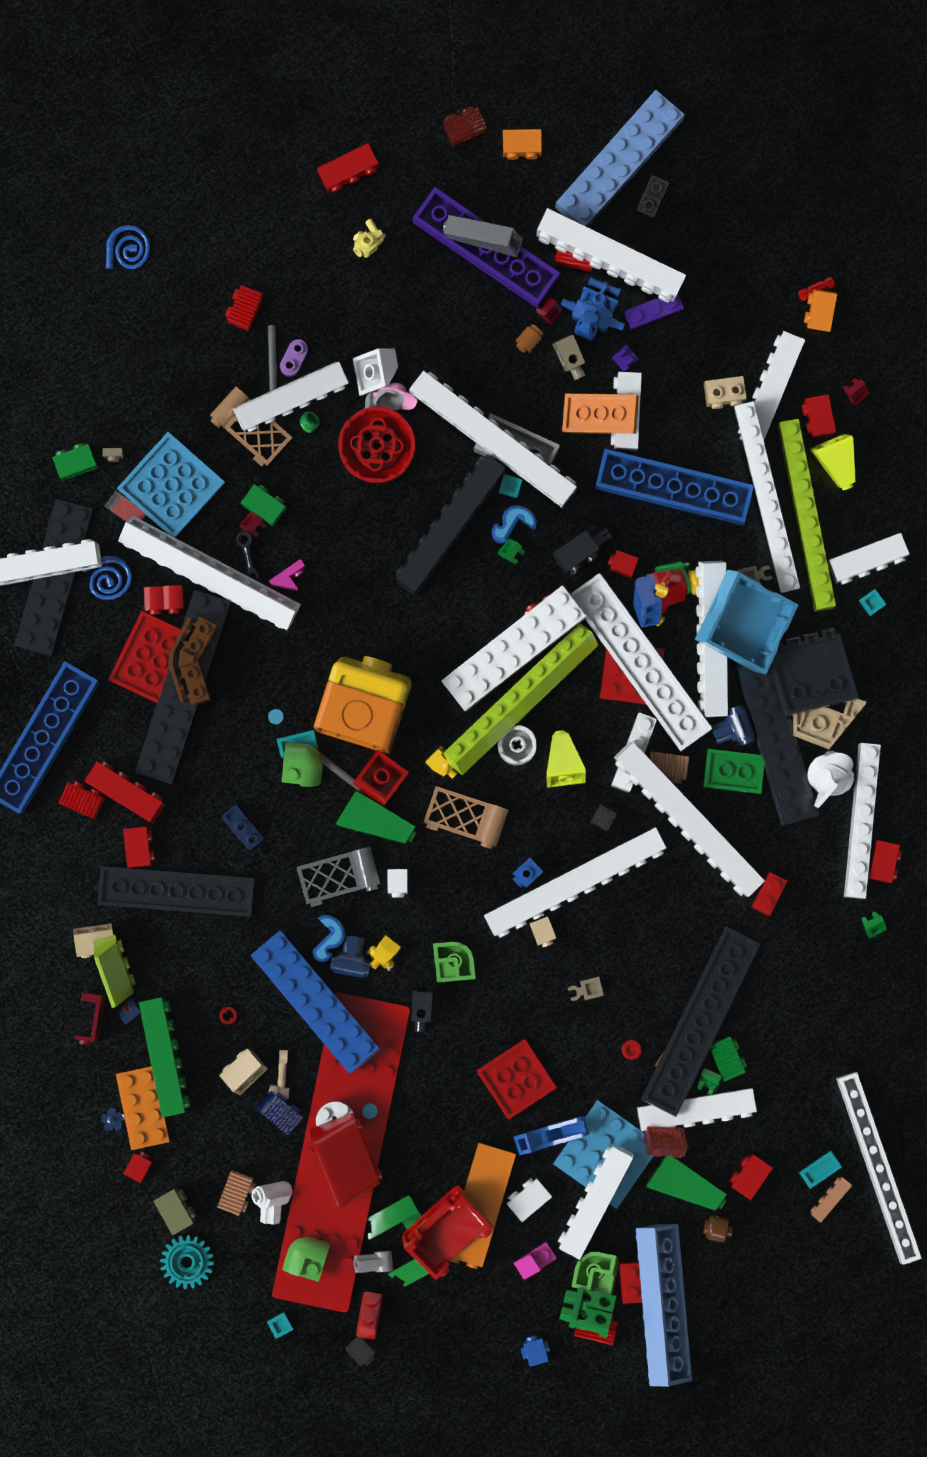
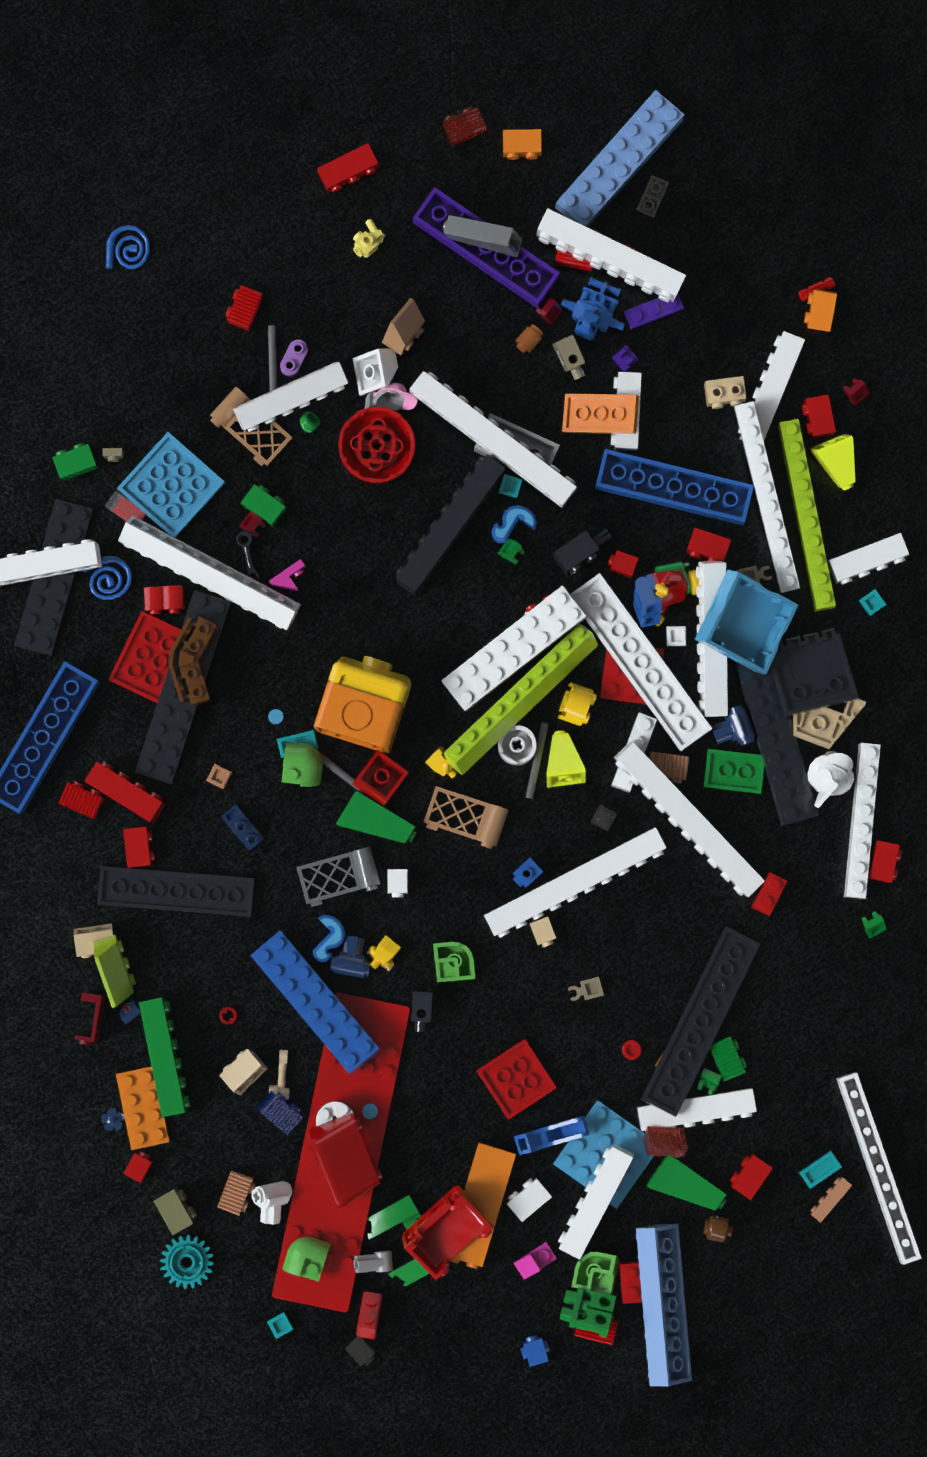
none -> nougat tile [206,764,232,789]
none -> medium nougat slope [382,298,425,355]
none -> dark grey bar [526,723,549,799]
none -> yellow brick [558,682,596,726]
none -> white tile [666,626,686,646]
none -> red brick [686,528,731,562]

